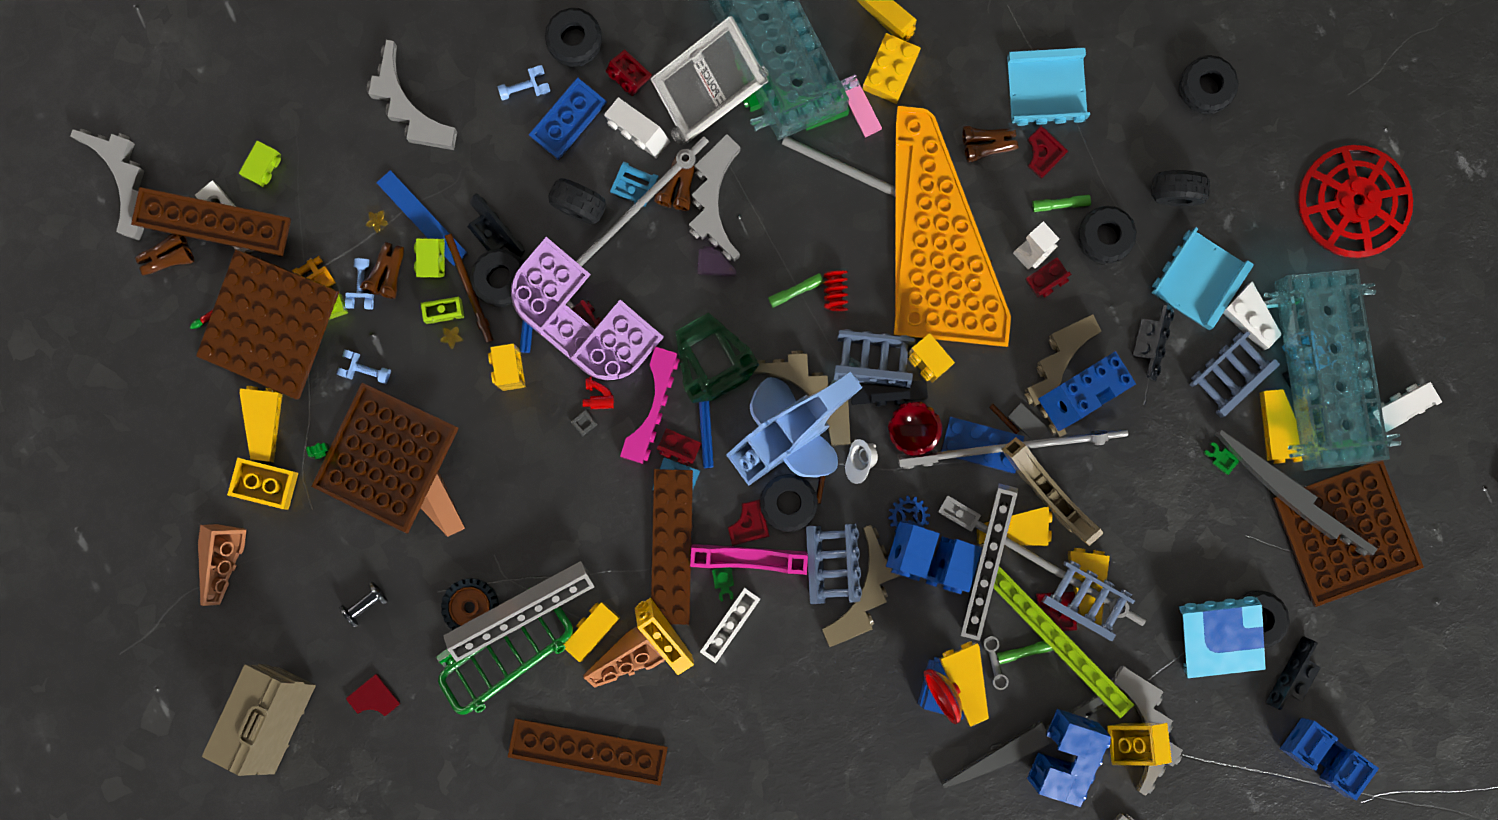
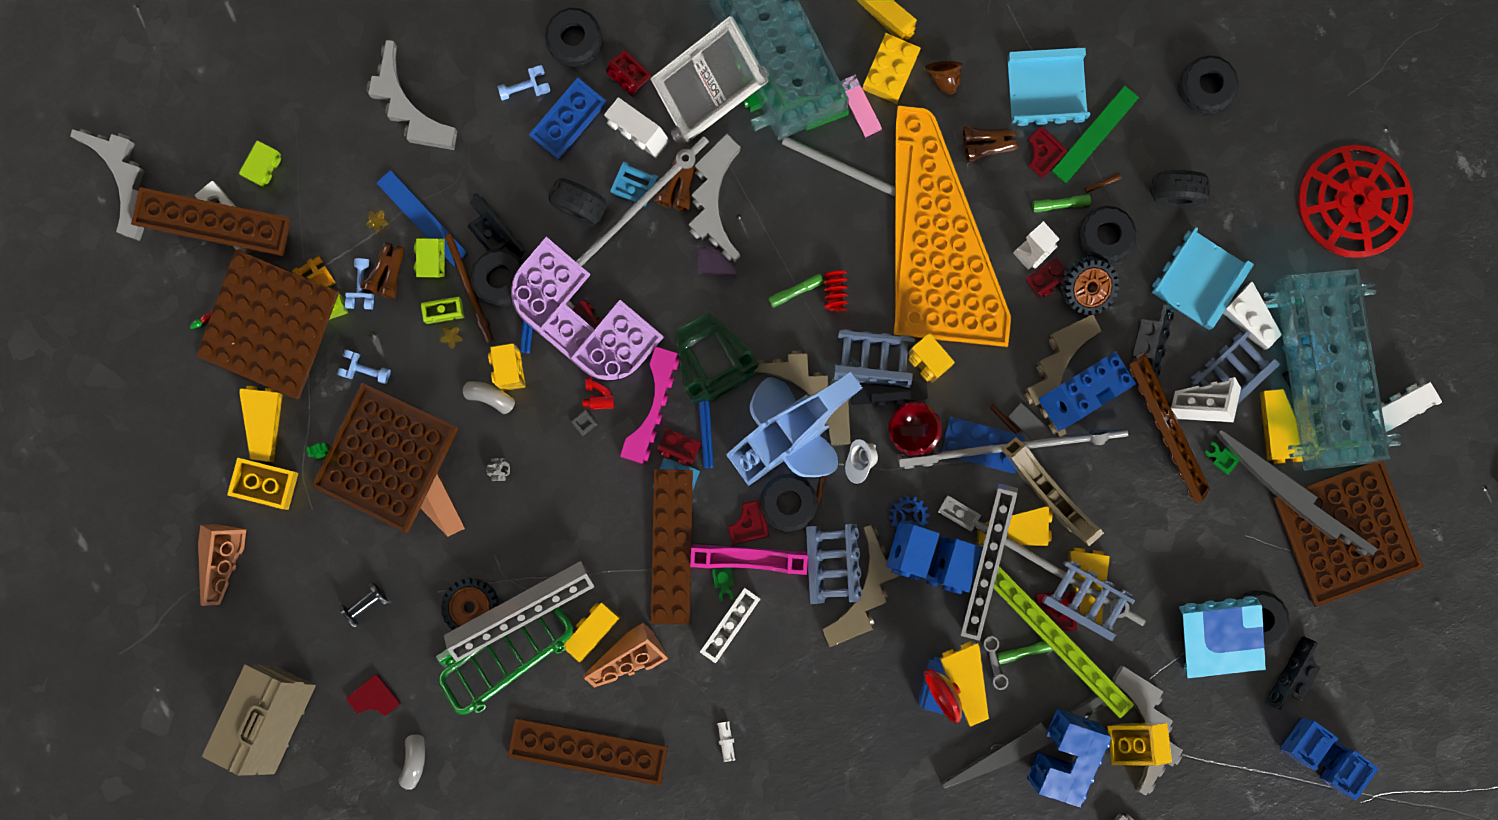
reddish brown piece [135,234,194,275] -> none
yellow slope [635,598,694,675] -> none
none -> light grey cylinder [398,735,425,790]
none -> light grey cylinder [463,381,515,414]
none -> light grey gear [486,458,510,481]
none -> white pin [717,721,736,762]
none -> reddish brown piece [924,61,963,95]
none -> green tile [1051,86,1139,184]
none -> wheel [1060,256,1119,315]
none -> reddish brown piece [1084,174,1121,193]
none -> reddish brown plate [1129,352,1210,503]
none -> white wedge [1171,377,1241,422]

